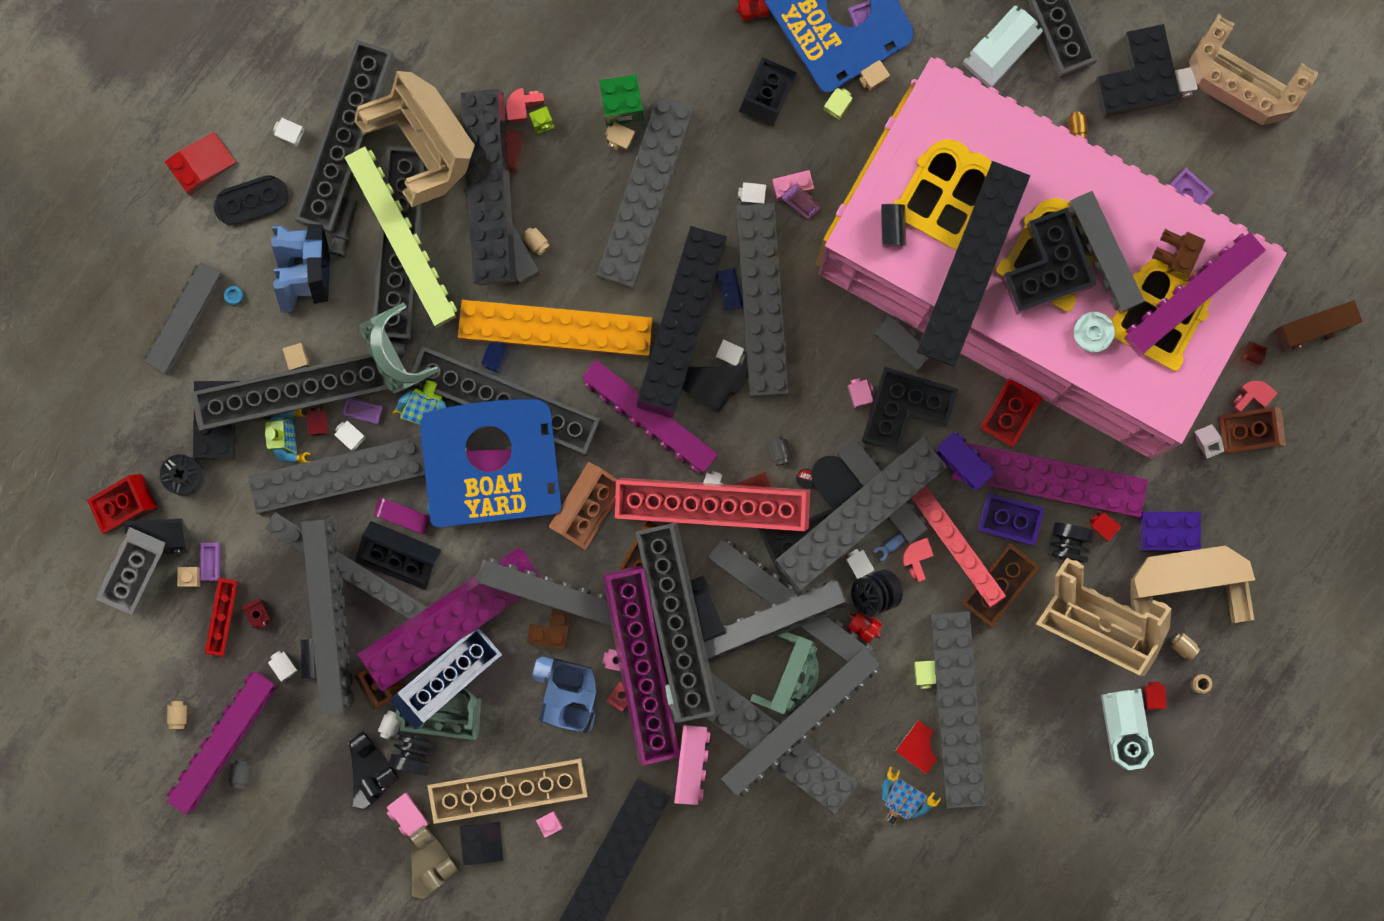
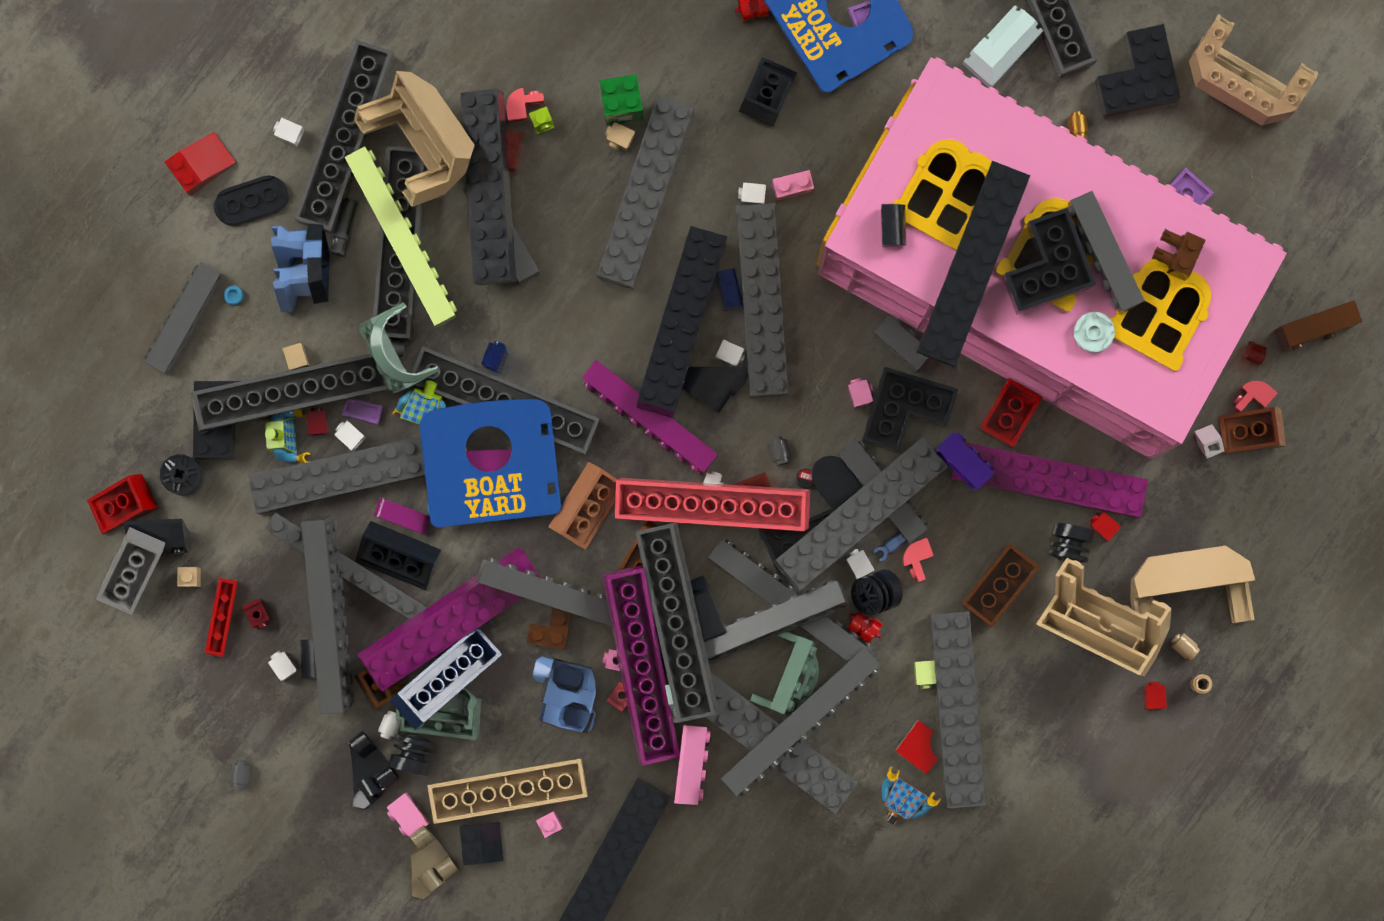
magenta brick [166,672,279,815] -> none
tan brick [167,701,187,729] -> none
medium lavender tile [200,543,220,581] -> none
light orange brick [458,300,653,358] -> none
tan brick [522,227,550,256] -> none
medium lavender tile [782,184,822,219] -> none
yellowish green brick [823,88,852,120] -> none
tan brick [859,60,890,91] -> none
coral plate [911,485,1007,608] -> none
dark purple brick [977,493,1045,547] -> none
light aqua brick [1101,689,1154,770] -> none
magenta brick [1124,232,1266,357] -> none
dark purple brick [1139,512,1201,551] -> none
white brick [1175,67,1198,98] -> none

